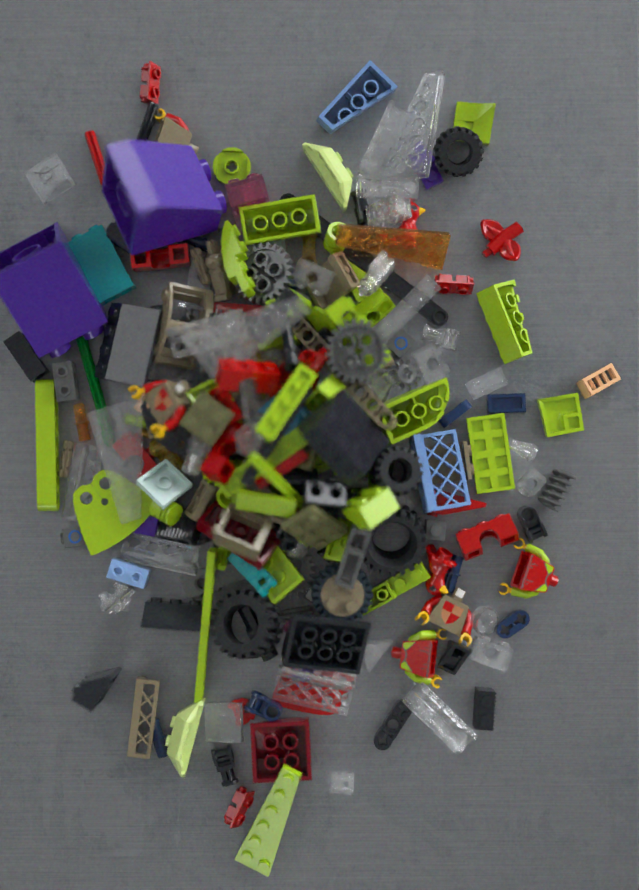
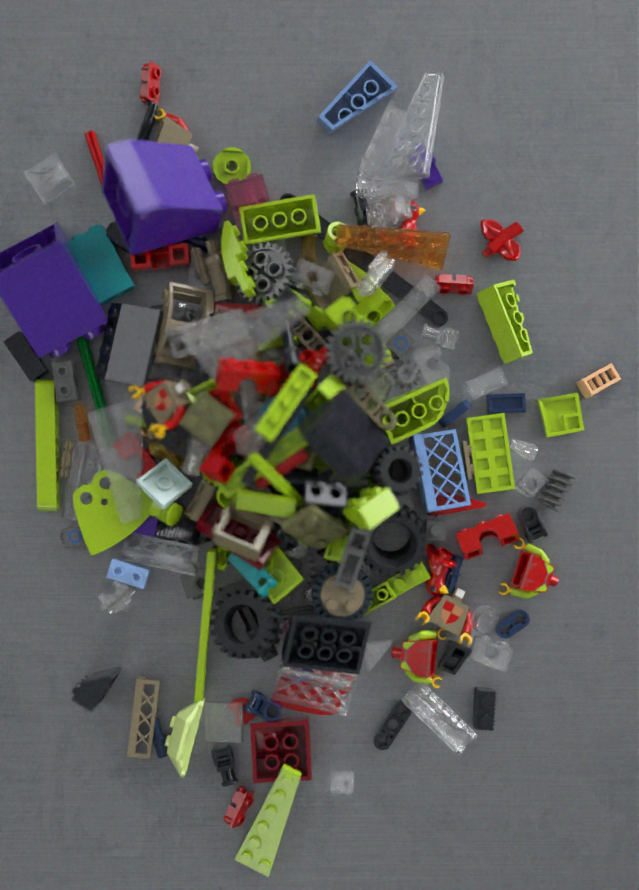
black slope [141,597,203,632] -> none
yellowish green wedge [302,142,353,213] -> none
black tyre [433,126,484,177] -> none
lime plate [453,101,496,146] -> none

